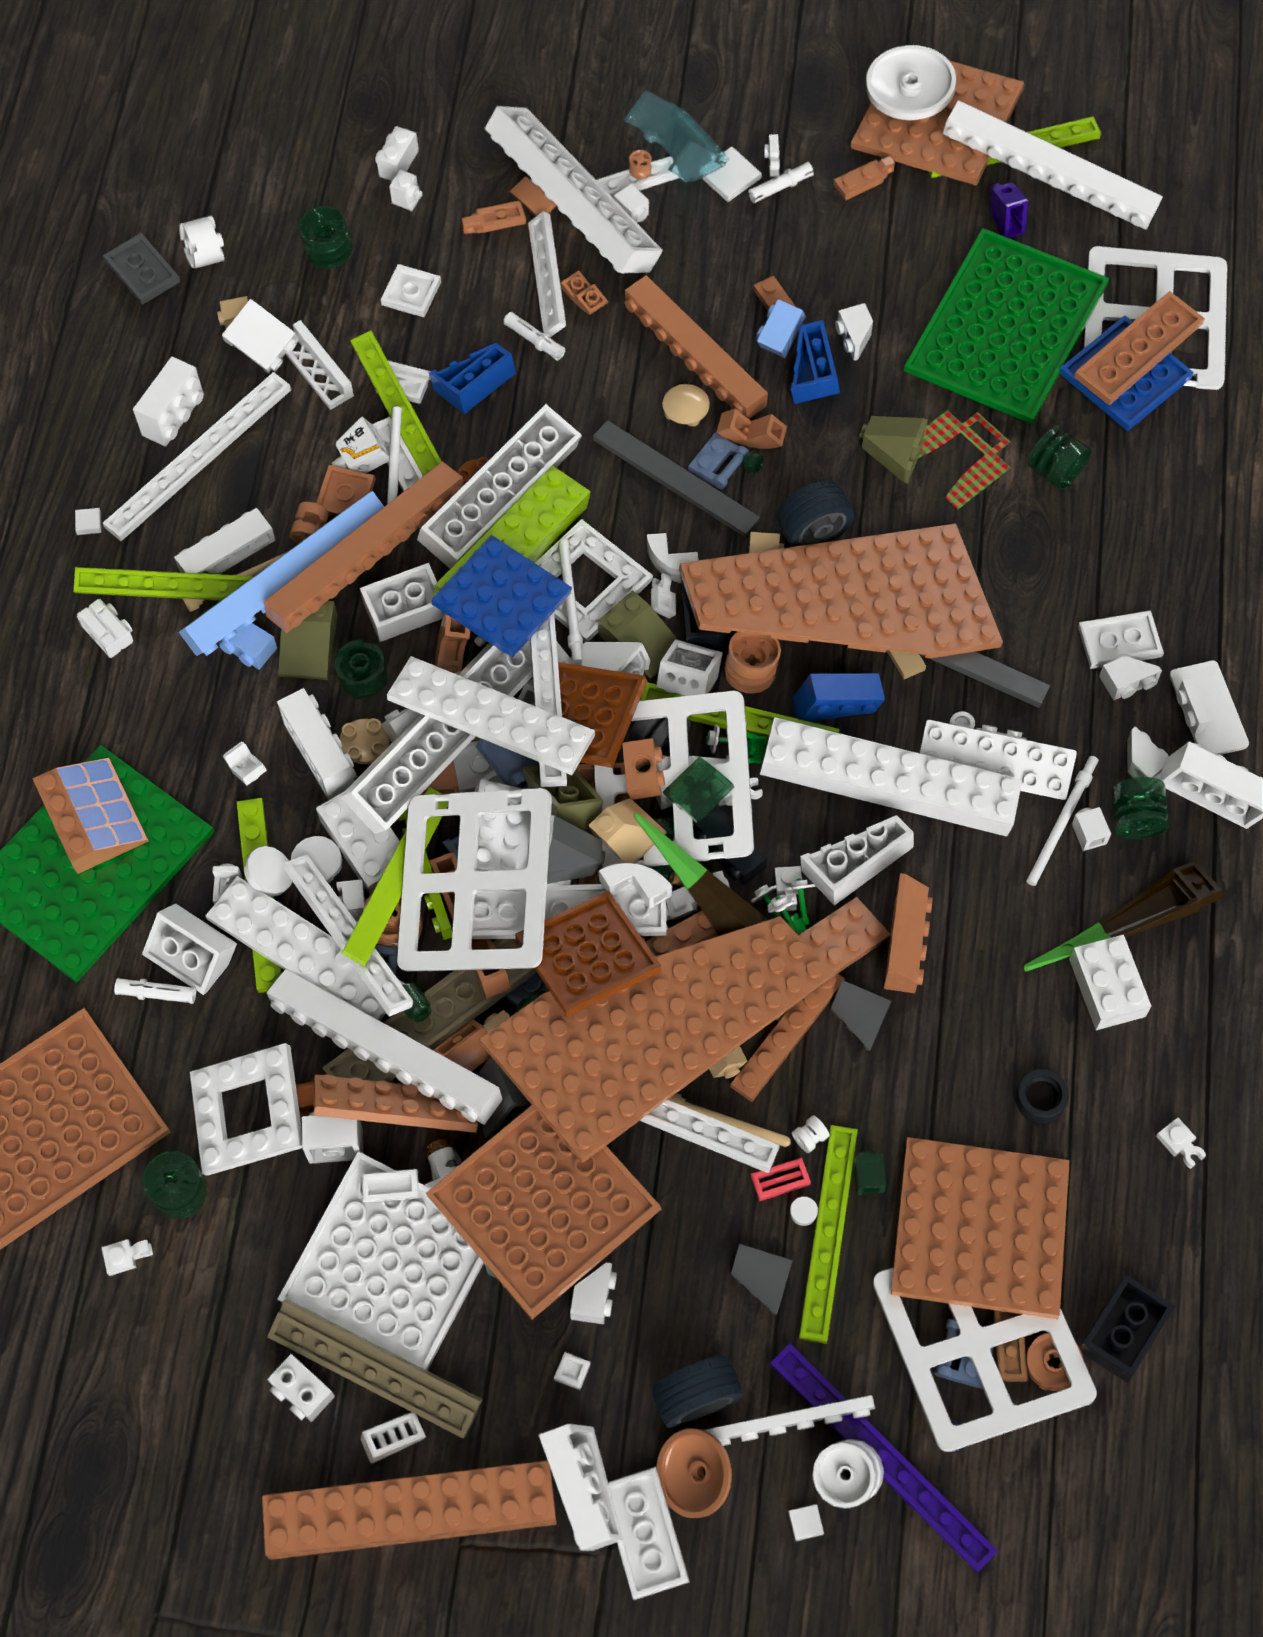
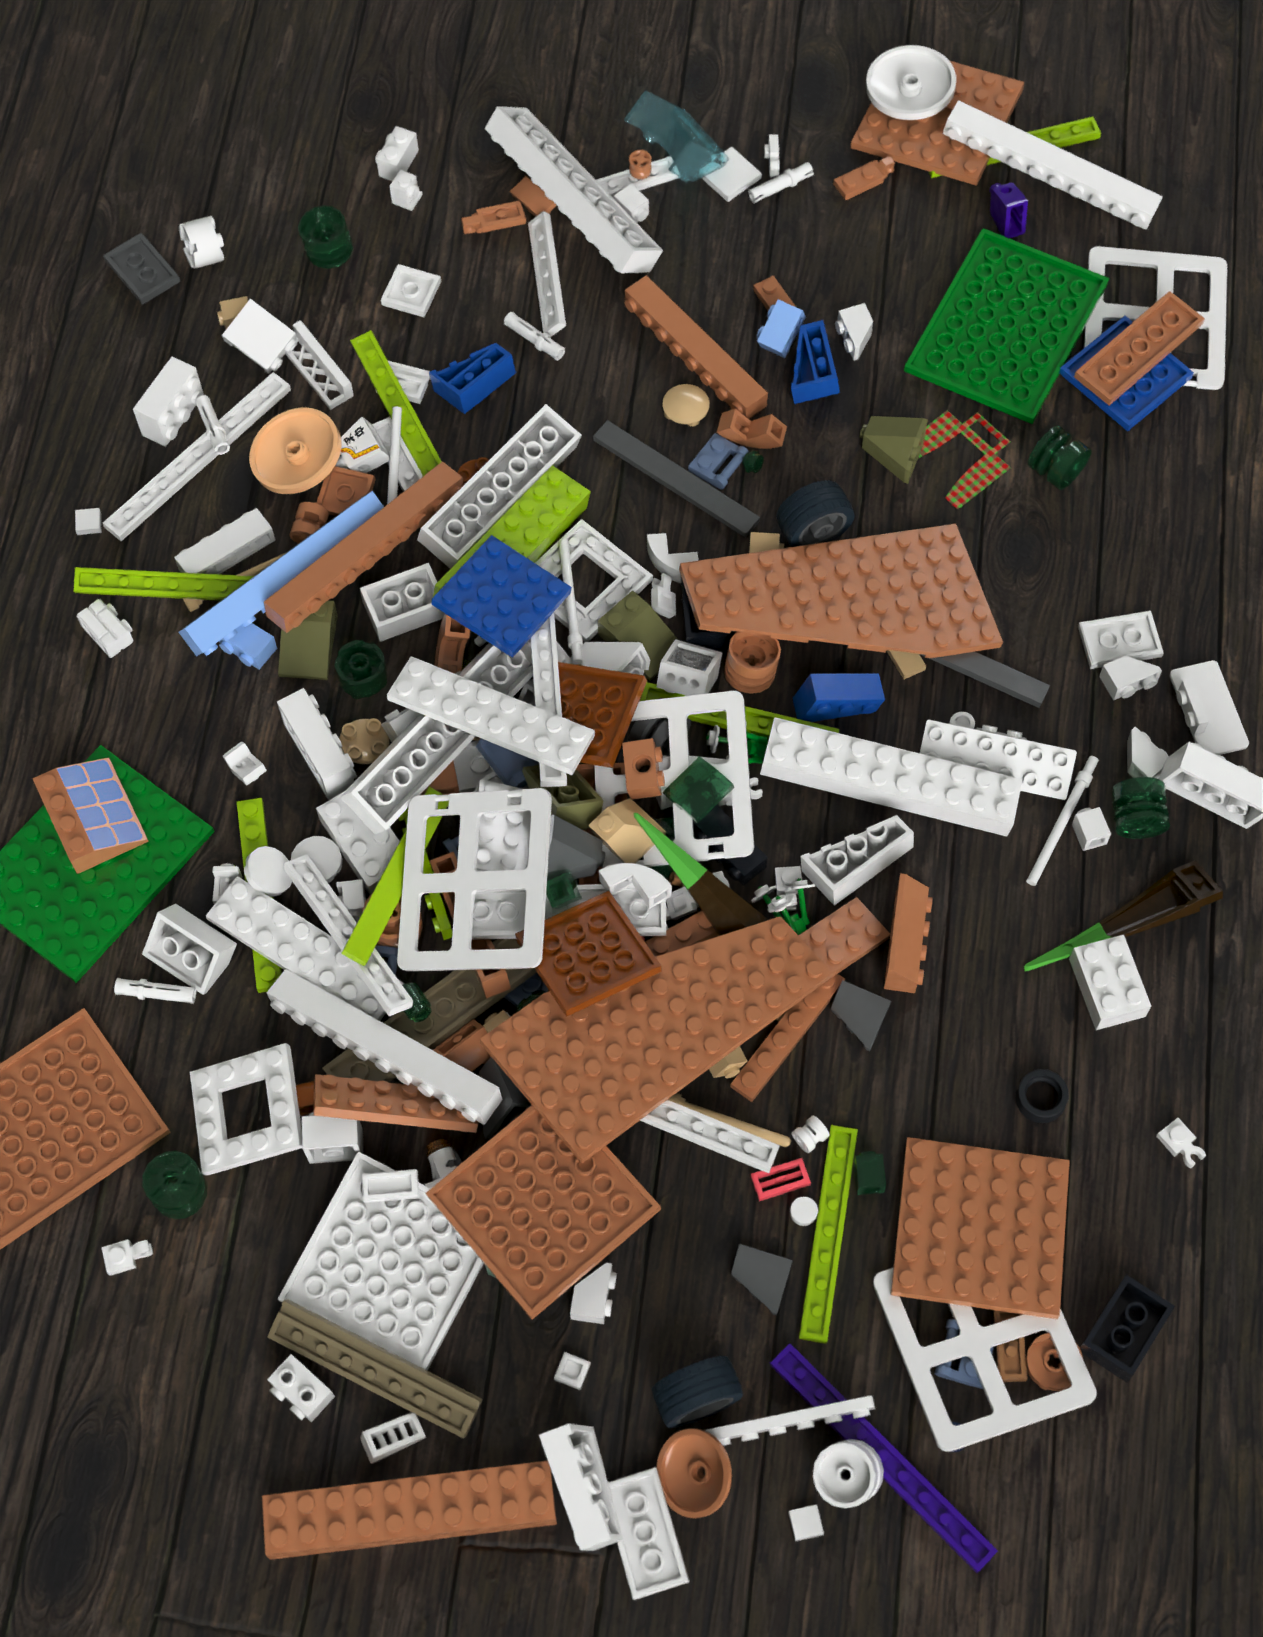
nougat slope [560,271,608,315] -> none
none -> white pin [195,395,230,455]
none -> light nougat dish [249,408,342,494]
none -> clear green brick [546,873,582,909]

